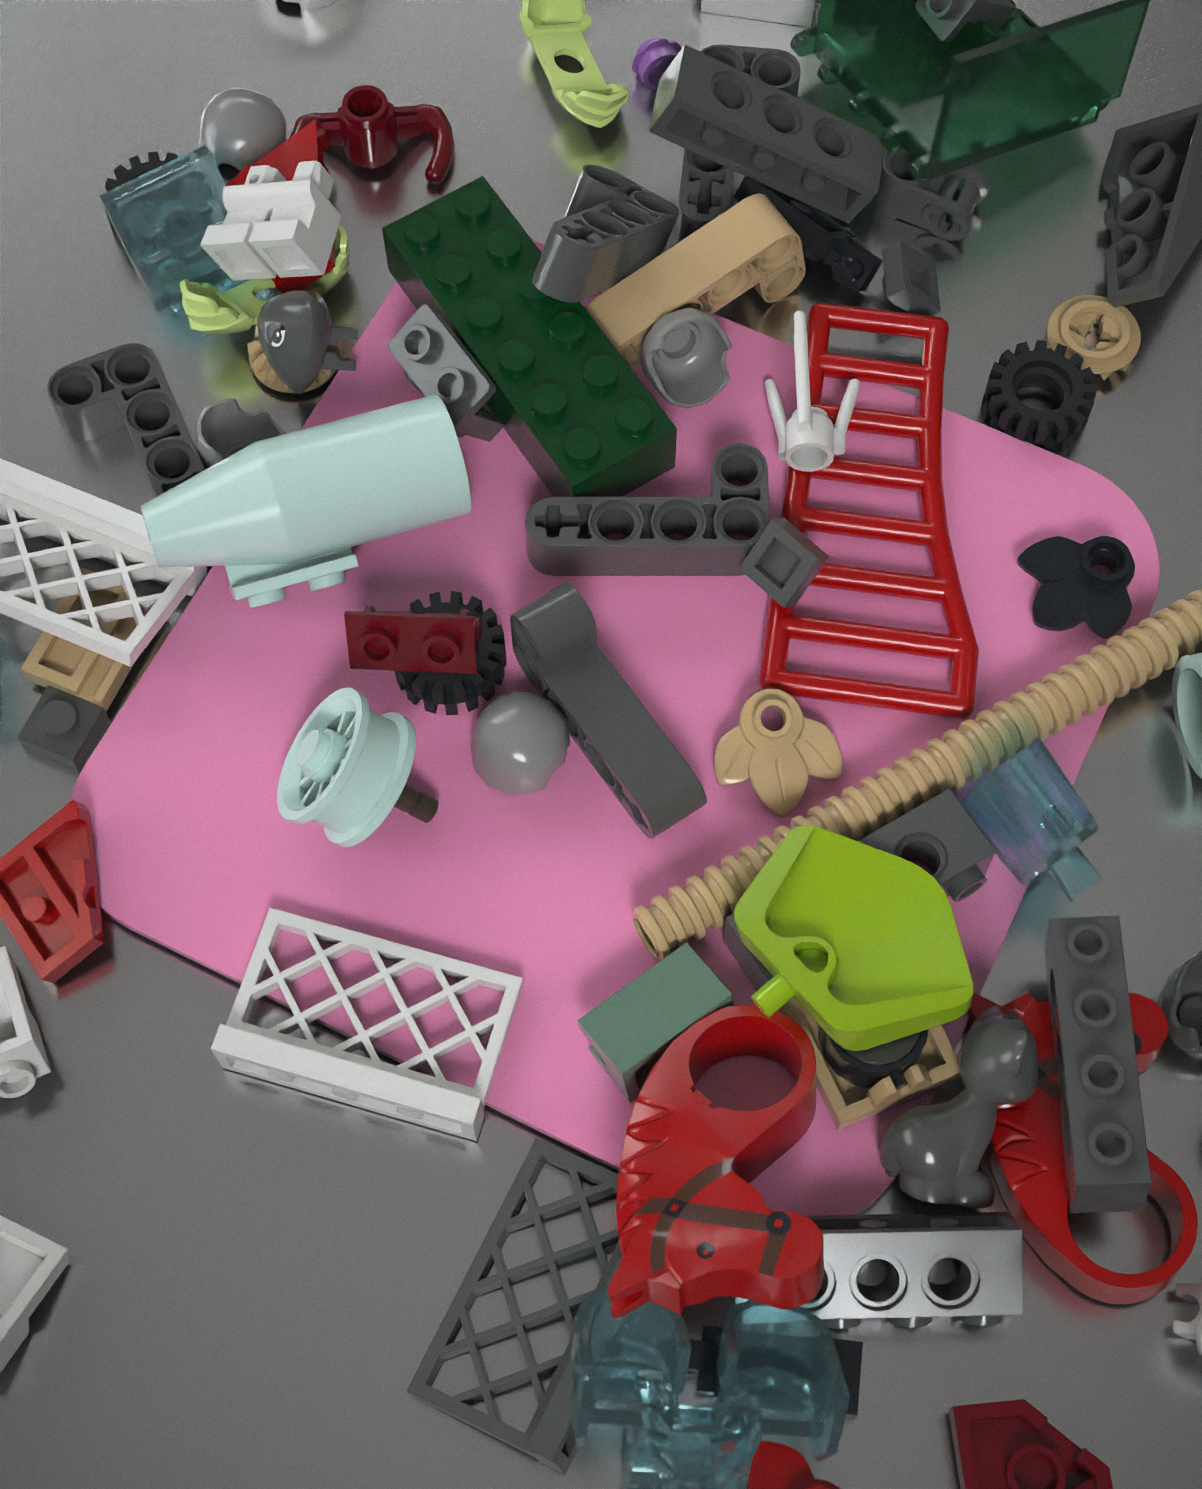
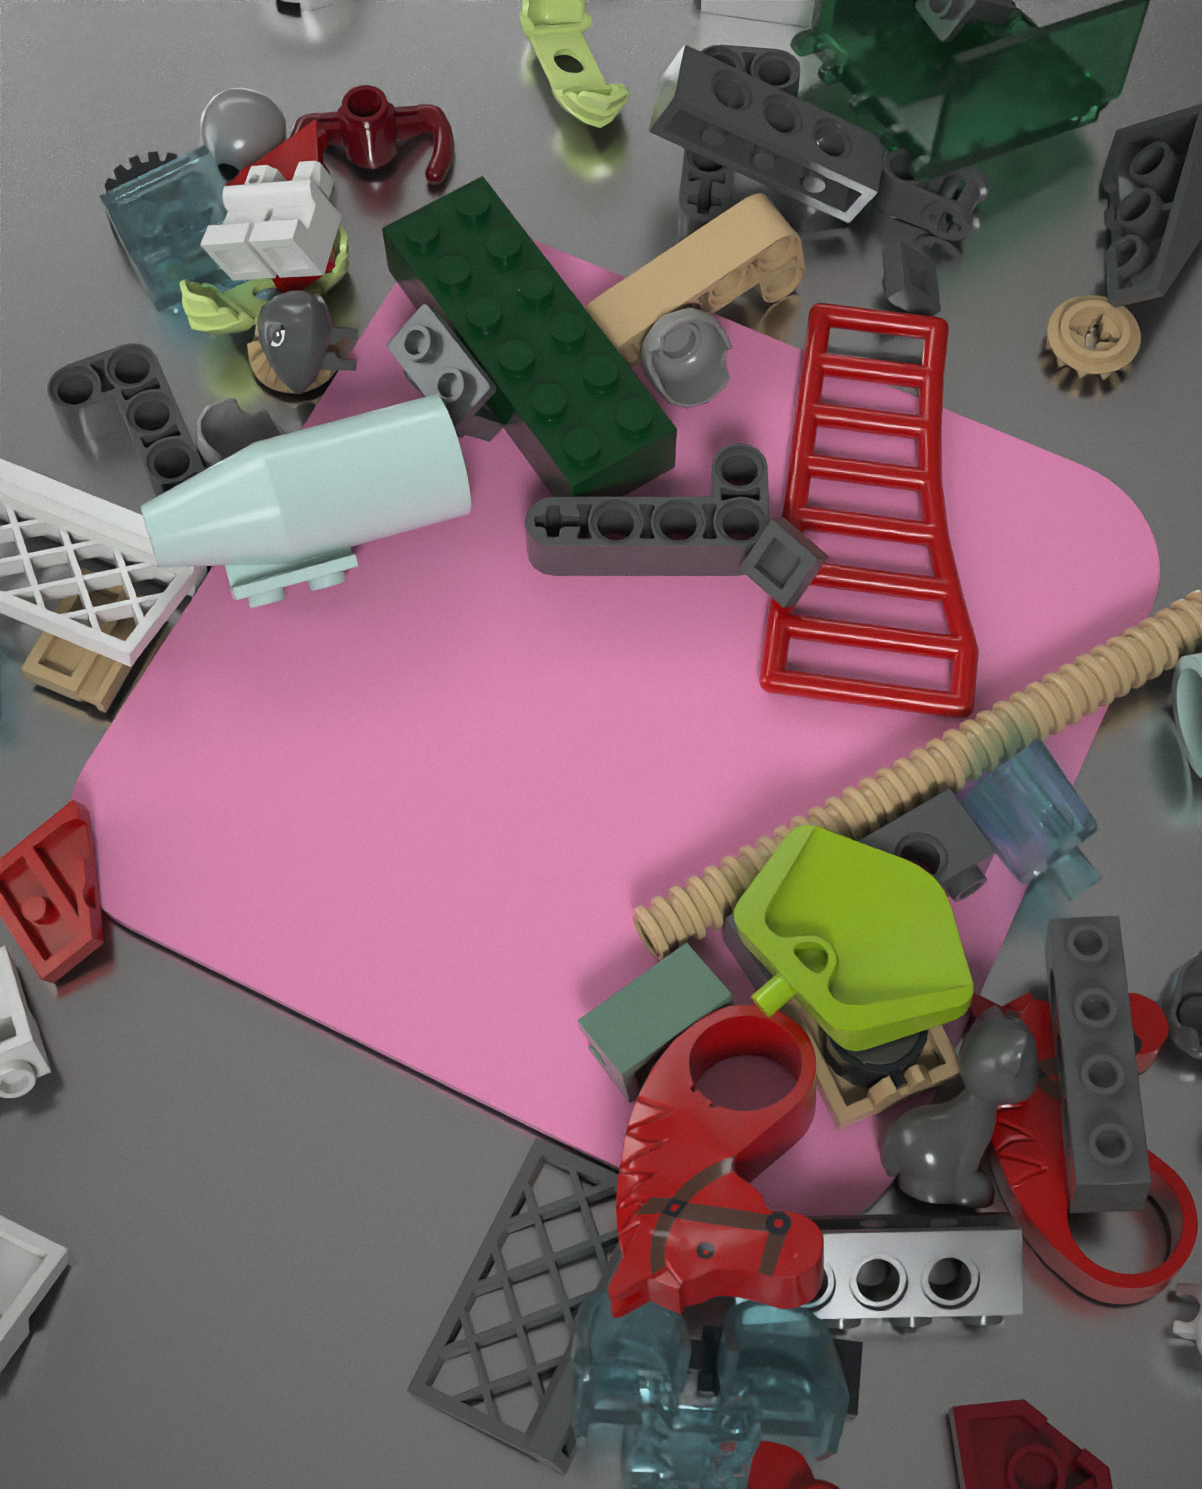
dark grey plate [17,685,108,770] -> none
white fence [211,907,524,1141] -> none
light aqua wheel [277,687,439,847] -> none
dark red hinge [344,606,482,674] -> none
black tyre [394,591,507,715] -> none
light grey hair [471,691,570,795] -> none
dark grey beam [510,582,707,839] -> none
dark grey beam [532,164,679,303] -> none
medium lavender plate [631,37,682,91] -> none
tan plate [714,689,843,817] -> none
black hinge [734,176,883,292] -> none
white plant [764,310,860,472] -> none
black tyre [982,340,1097,453] -> none
black plate [1017,536,1135,639] -> none

